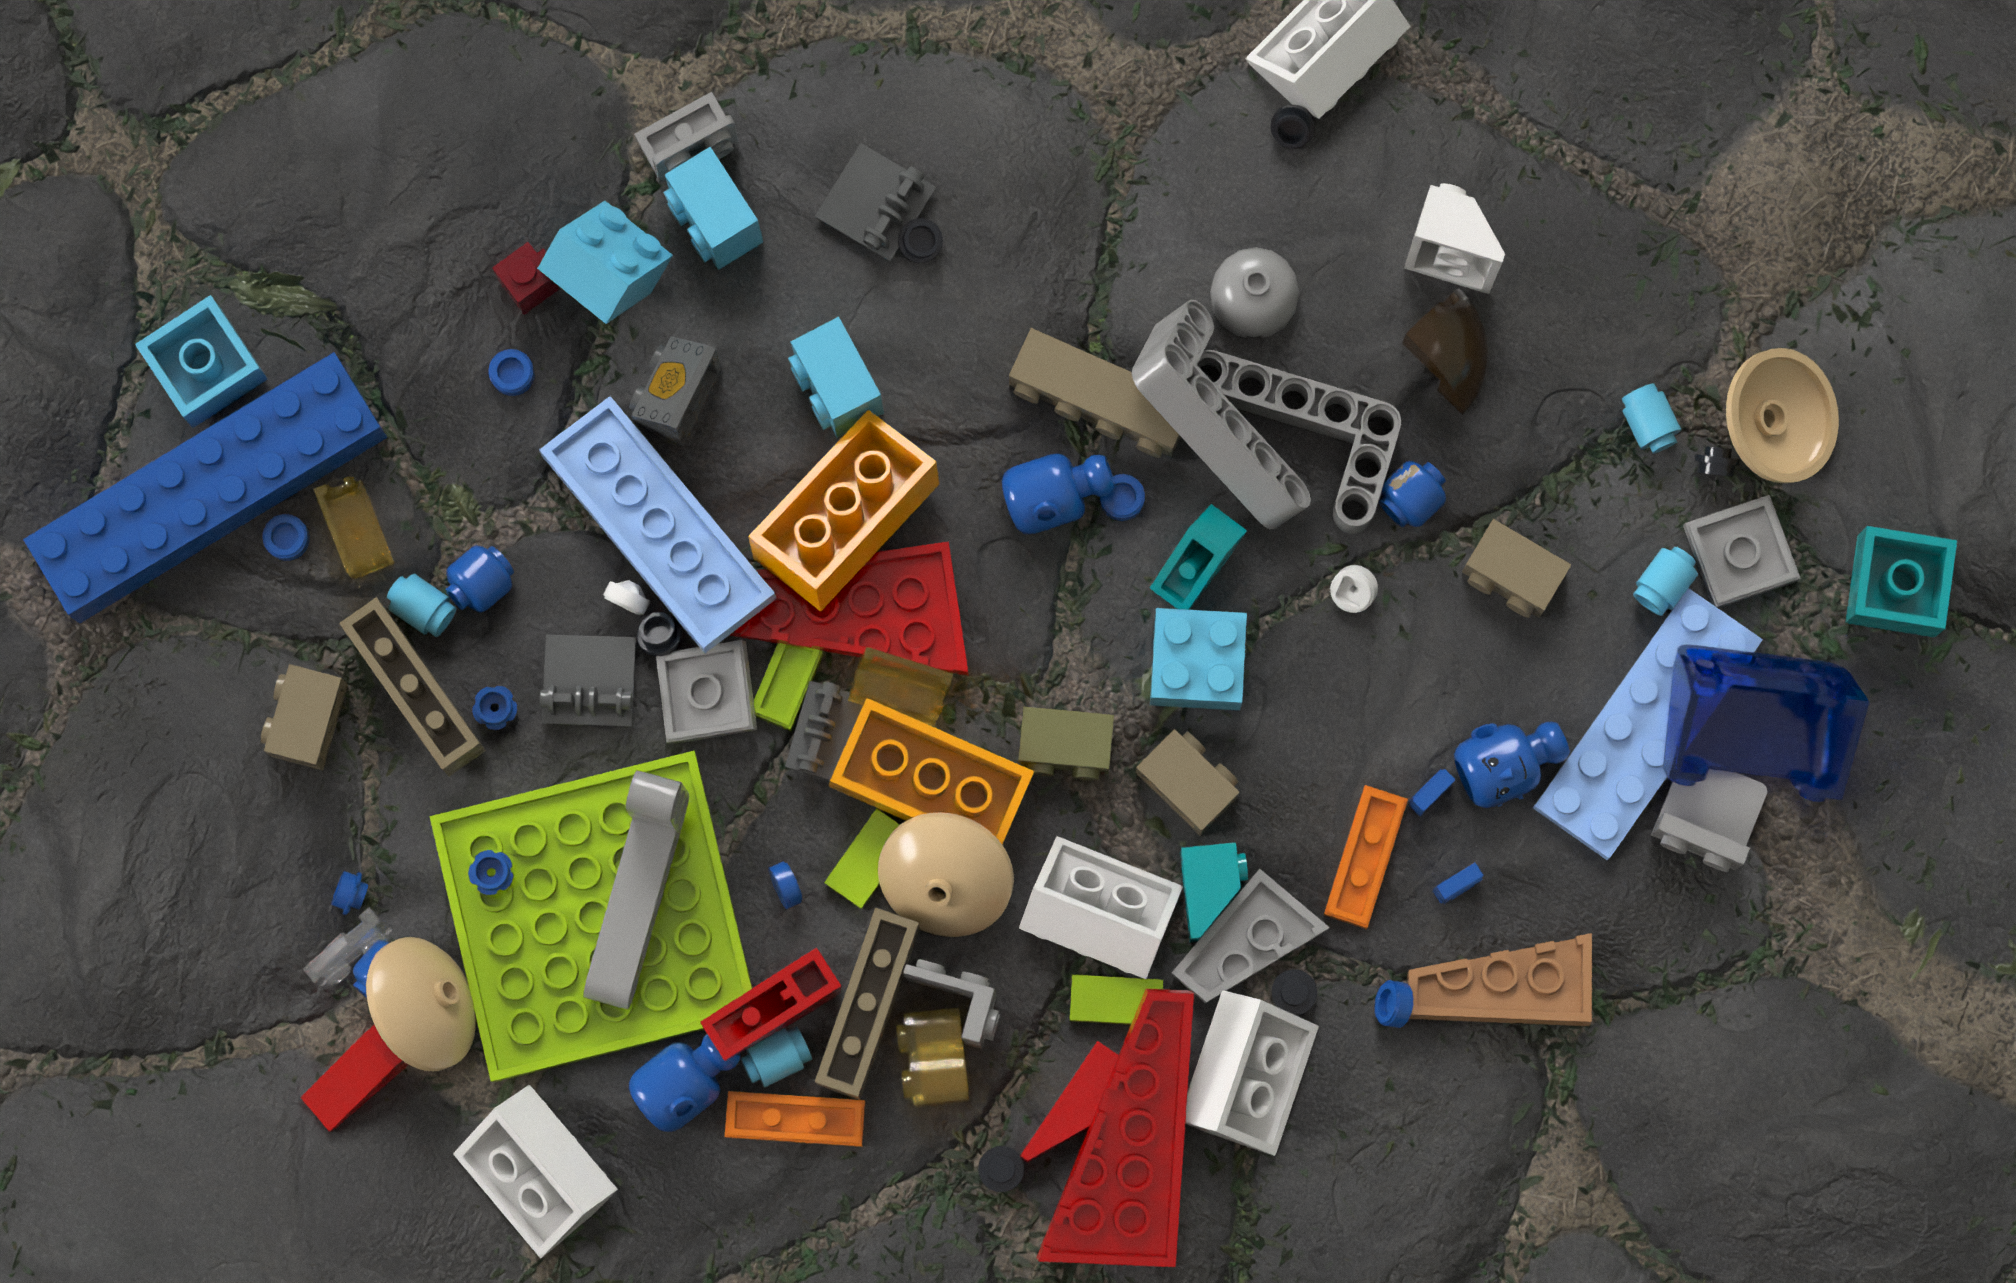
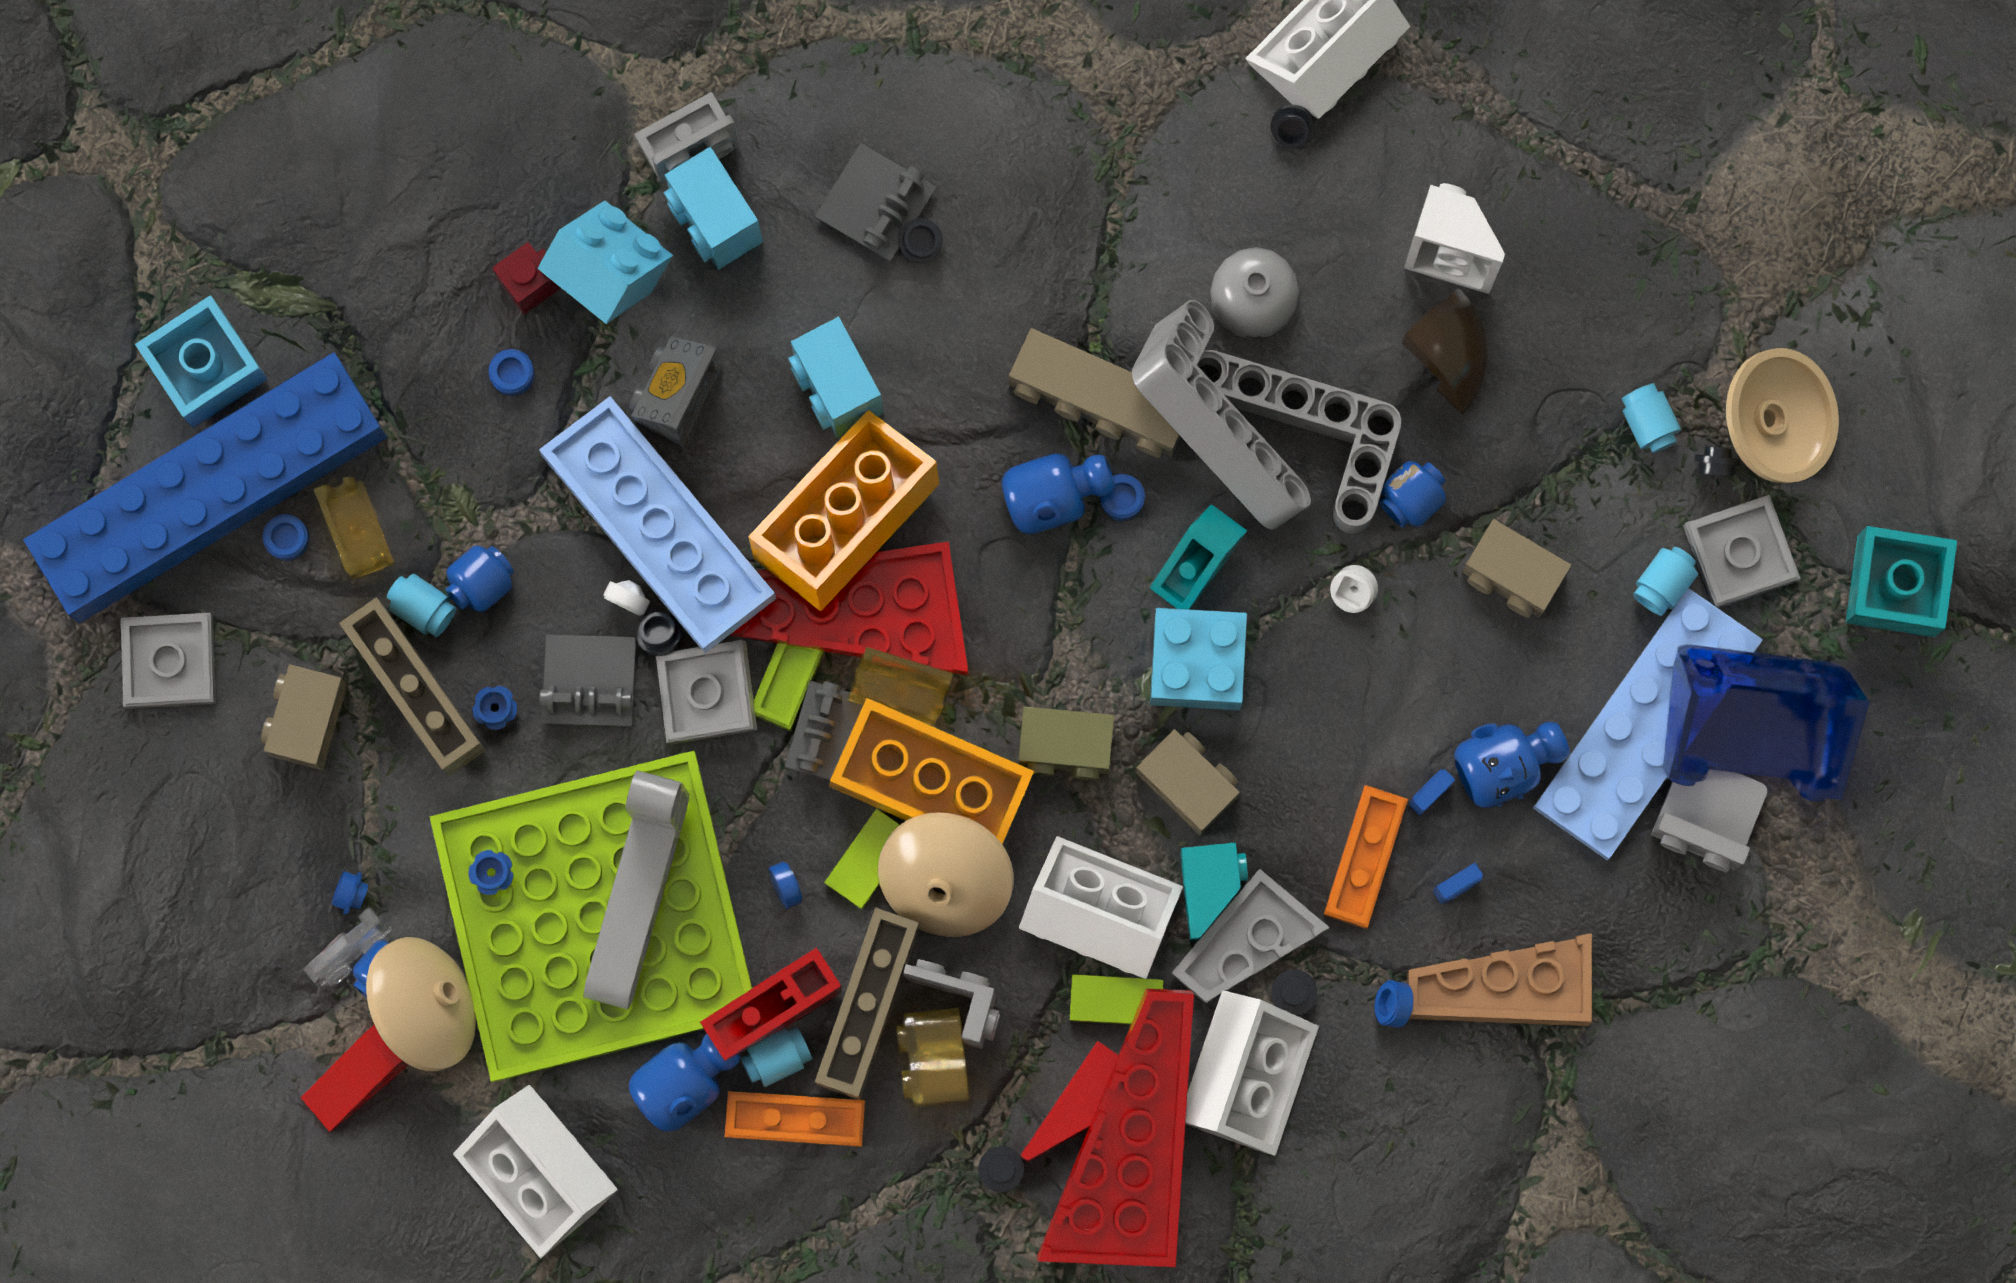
none -> light grey tile [121,613,216,709]

